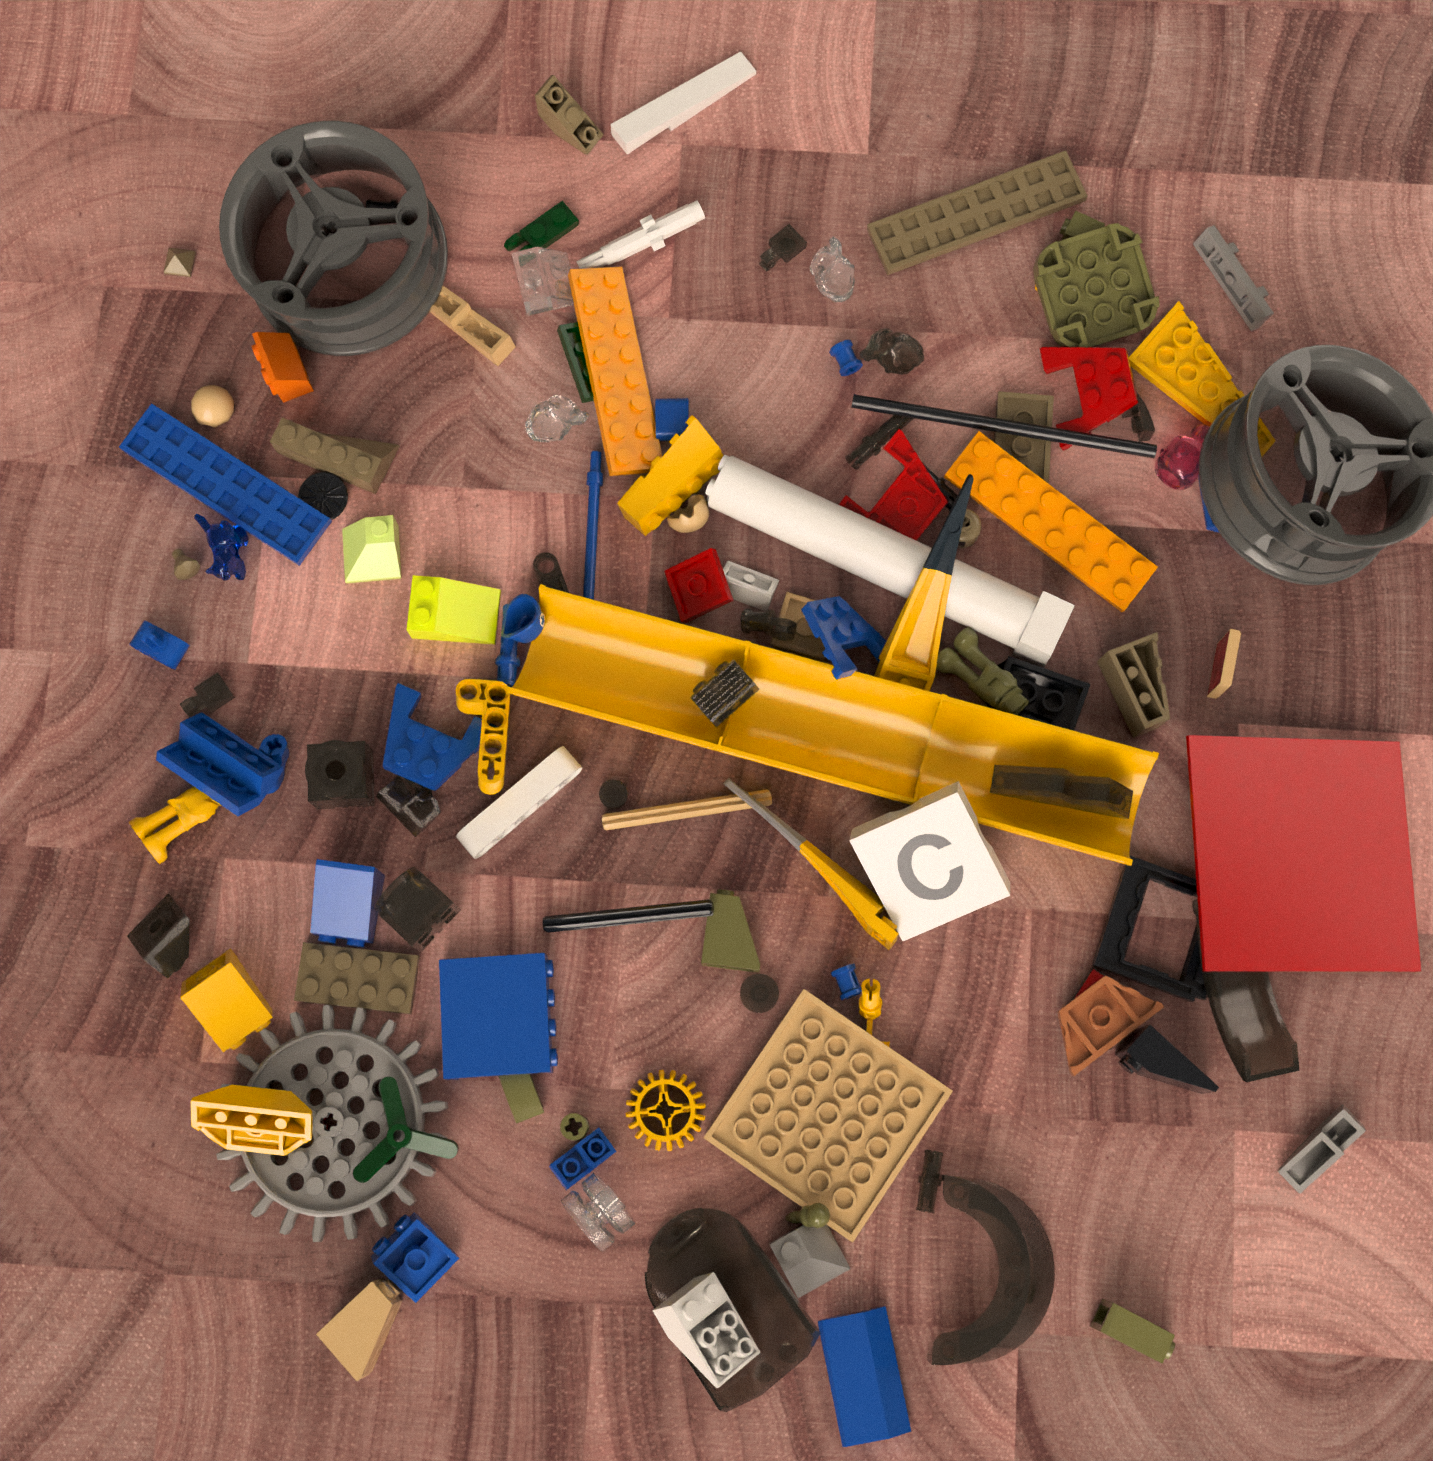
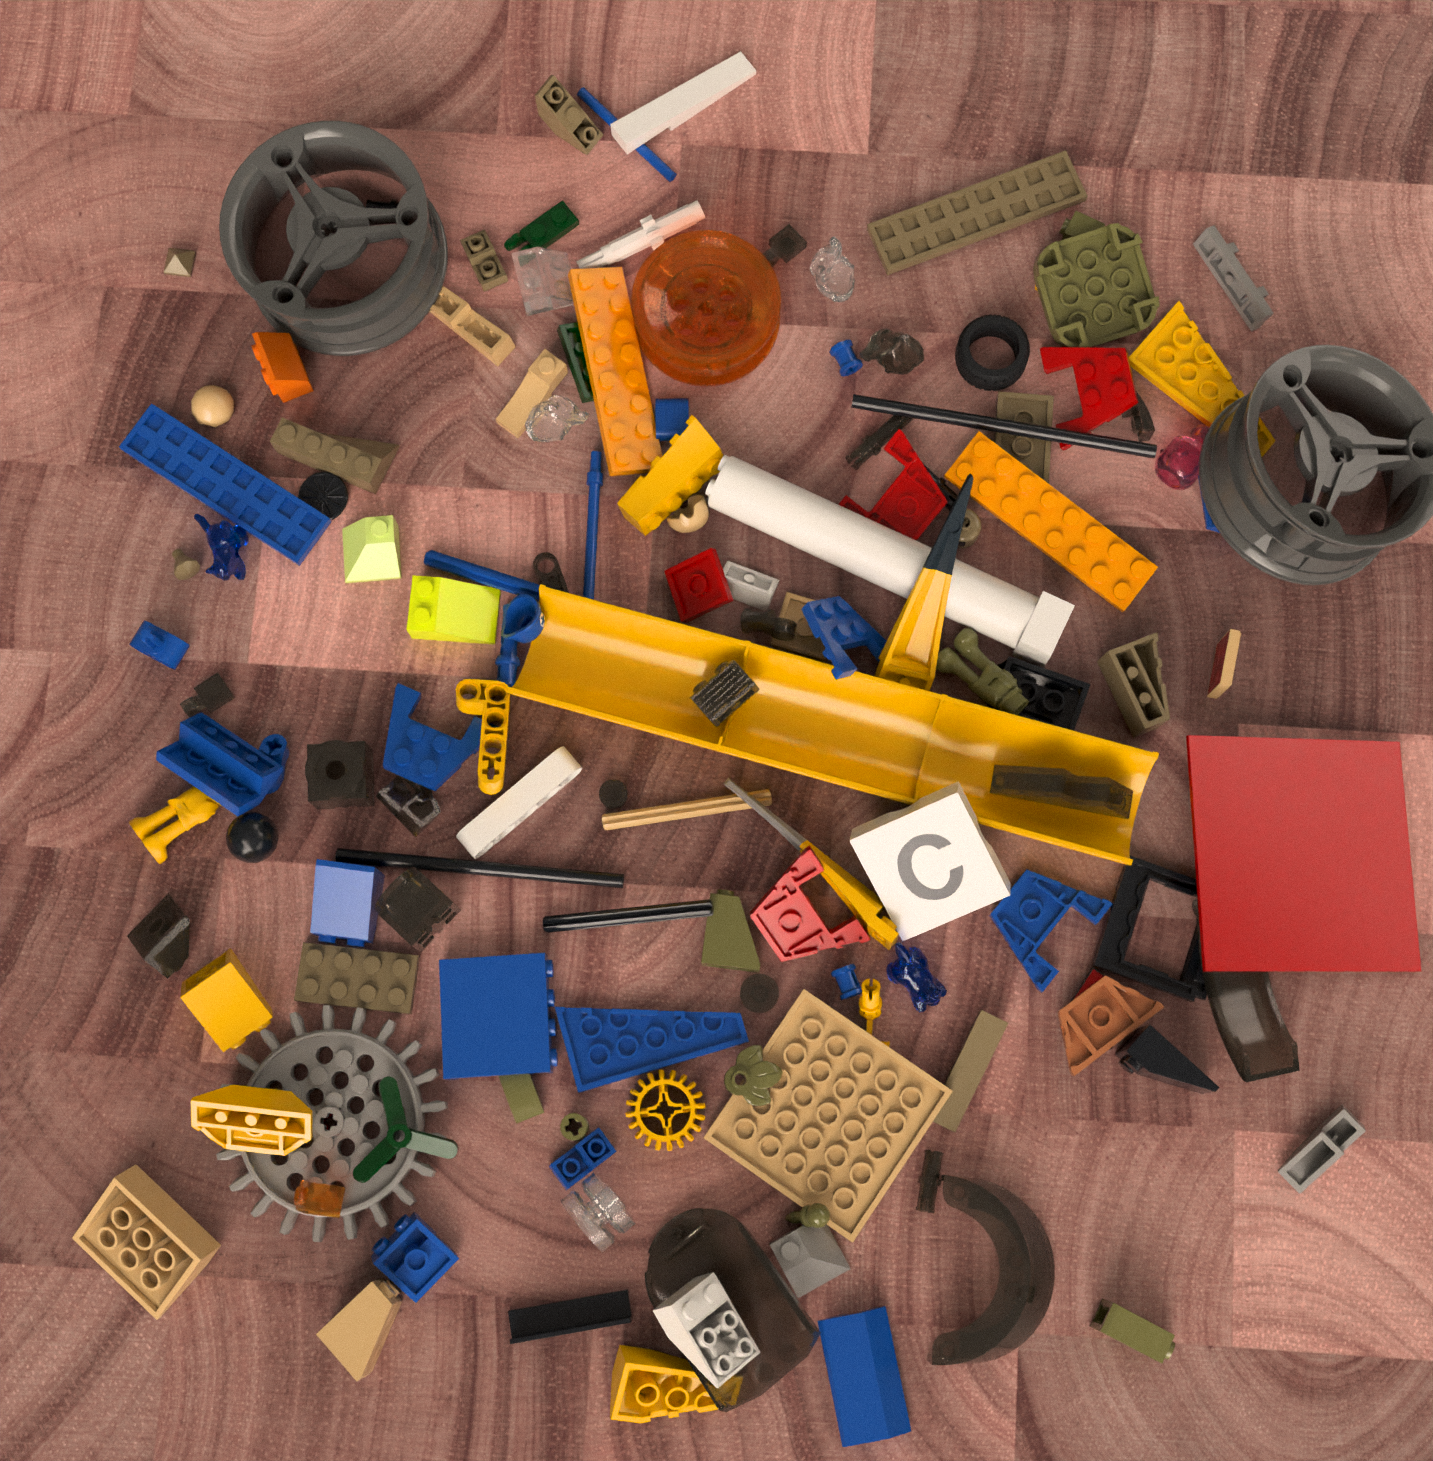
none -> tan slope [72,1164,221,1320]
none -> black piece [226,812,279,863]
none -> clear orange bracket [294,1180,345,1218]
none -> black piece [336,848,624,888]
none -> blue axle [424,550,540,602]
none -> dark tan slope [460,230,508,292]
none -> tan slope [496,349,568,438]
none -> black panel [508,1289,633,1344]
none -> blue wing [555,1007,749,1093]
none -> blue piece [577,87,677,182]
none -> yellow wedge [610,1345,743,1423]
none -> clear orange wheel [631,230,781,387]
none -> olive plate [724,1045,783,1106]
none -> wing [750,845,871,962]
none -> clear blue animal [886,942,947,1012]
none -> dark tan slope [933,1010,1008,1133]
none -> black tyre [955,314,1030,391]
none -> blue wing [989,869,1113,993]

